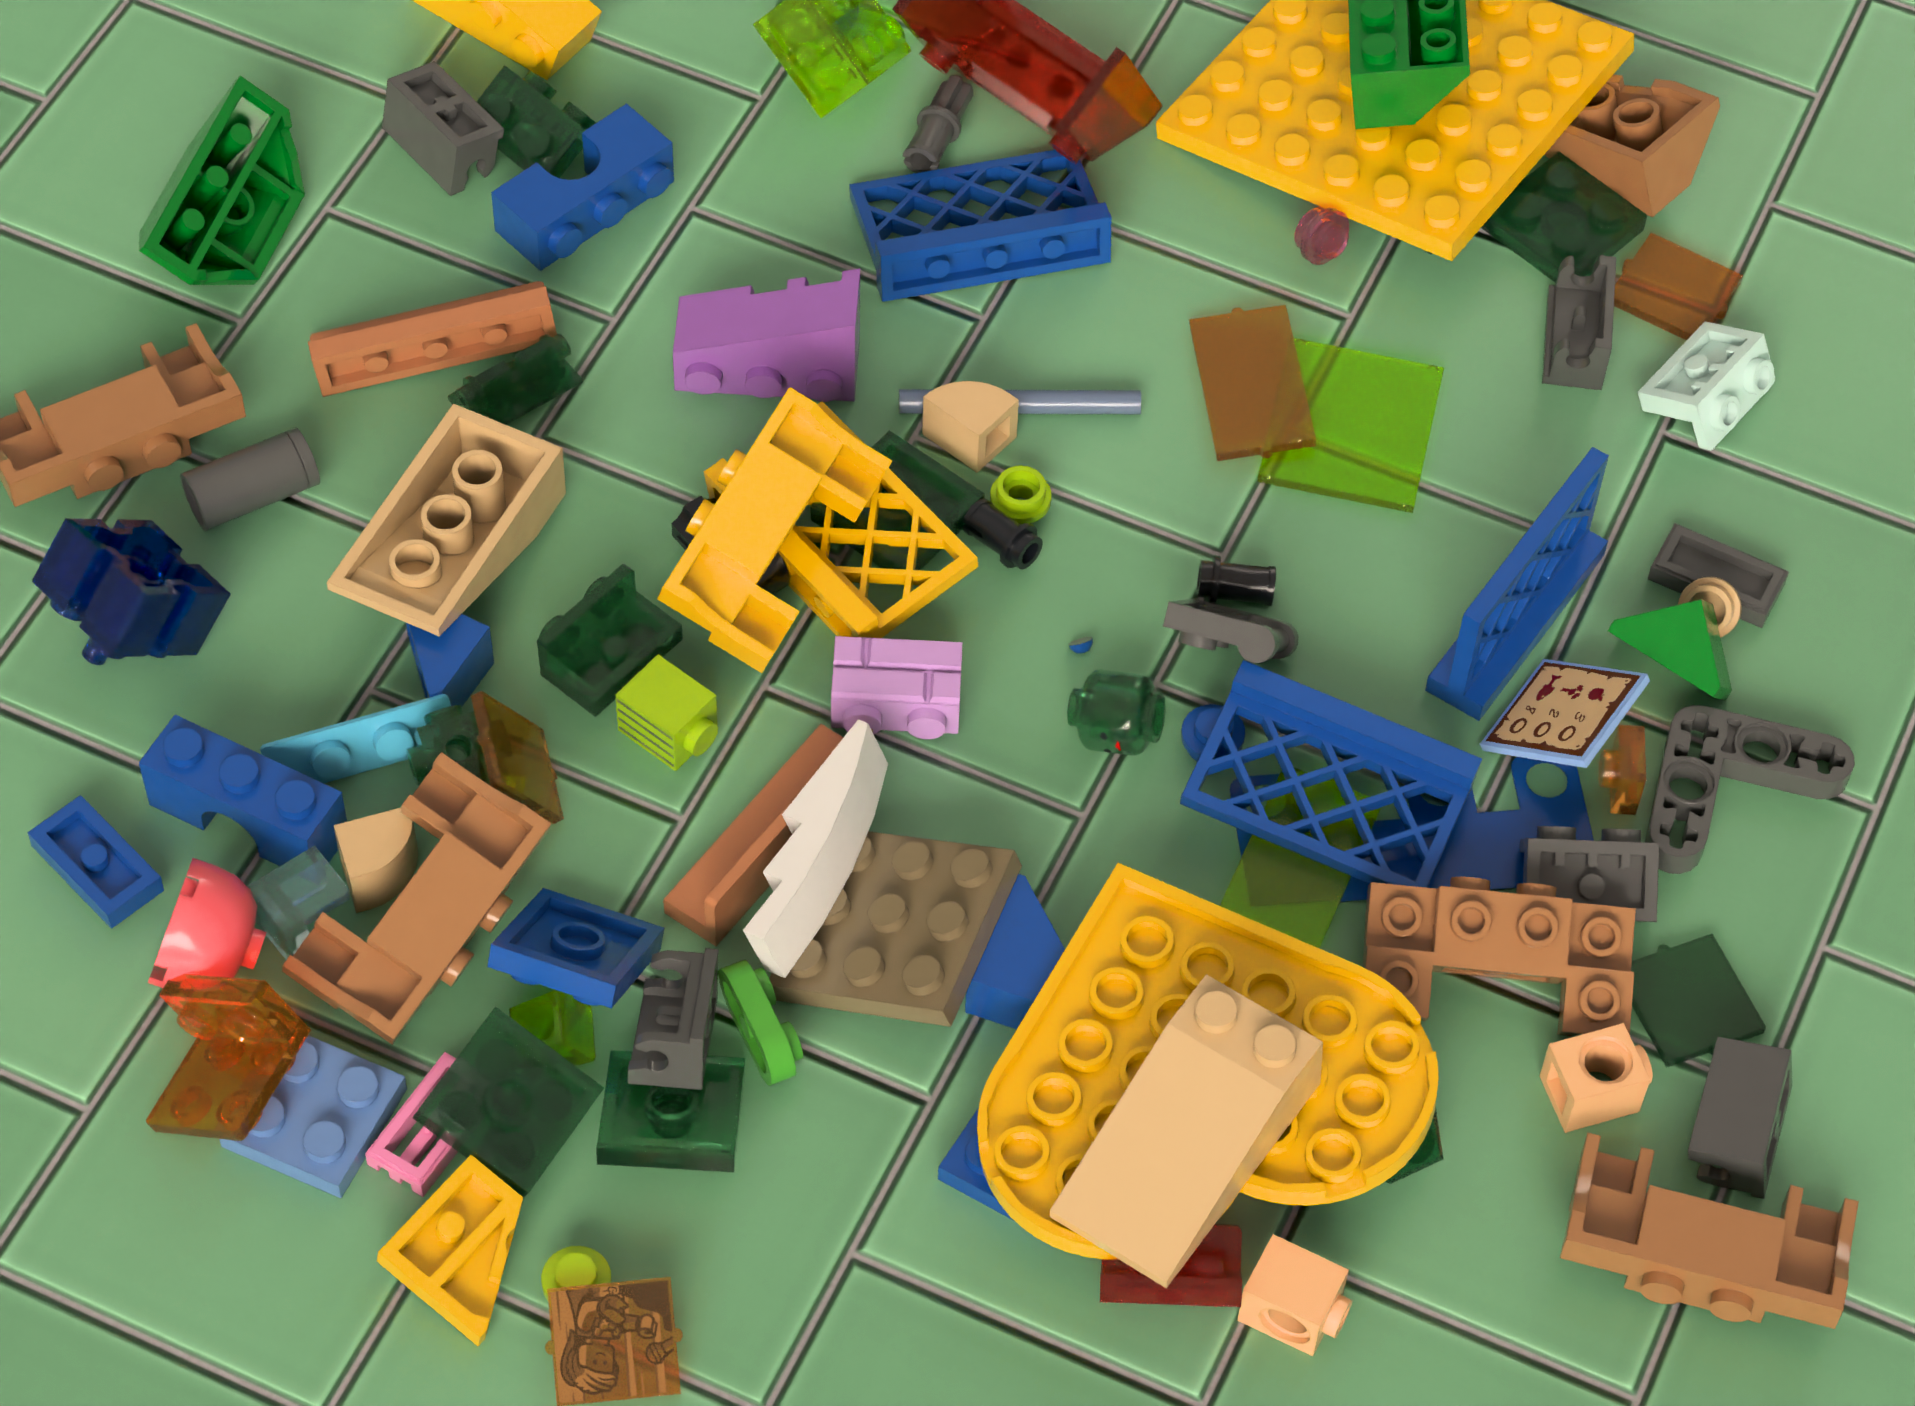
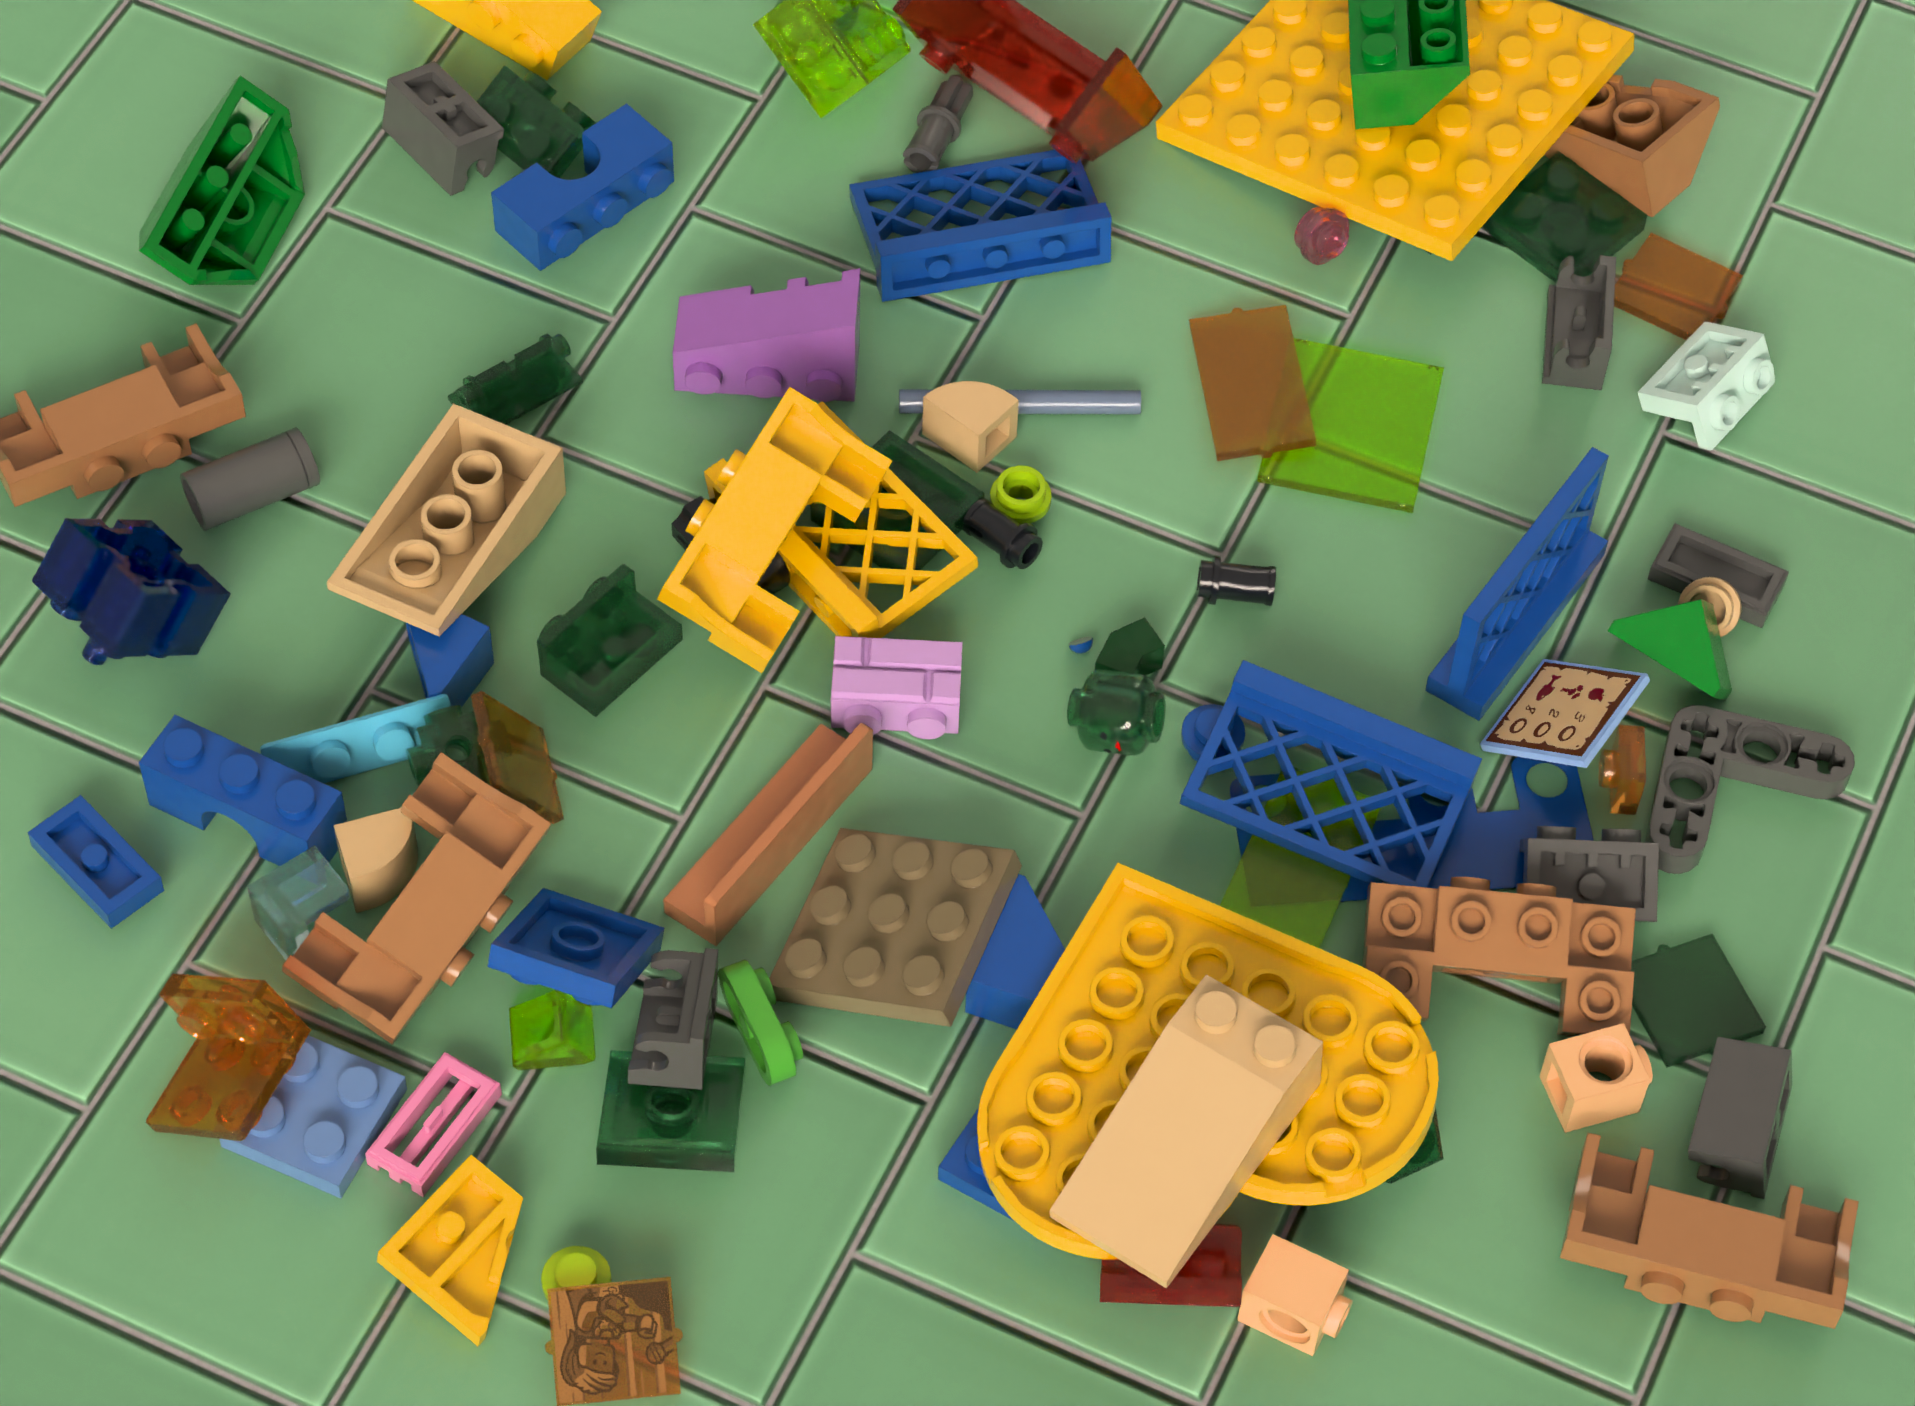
coral cylinder [148,858,267,996] -> none
nougat panel [308,281,559,397] -> none
clear green plate [412,1007,604,1199] -> none
lime brick [615,654,718,771] -> none
white slope [743,719,888,978] -> none
dark grey plate [1163,598,1299,663] -> none
none -> dark green piece [1093,617,1165,698]

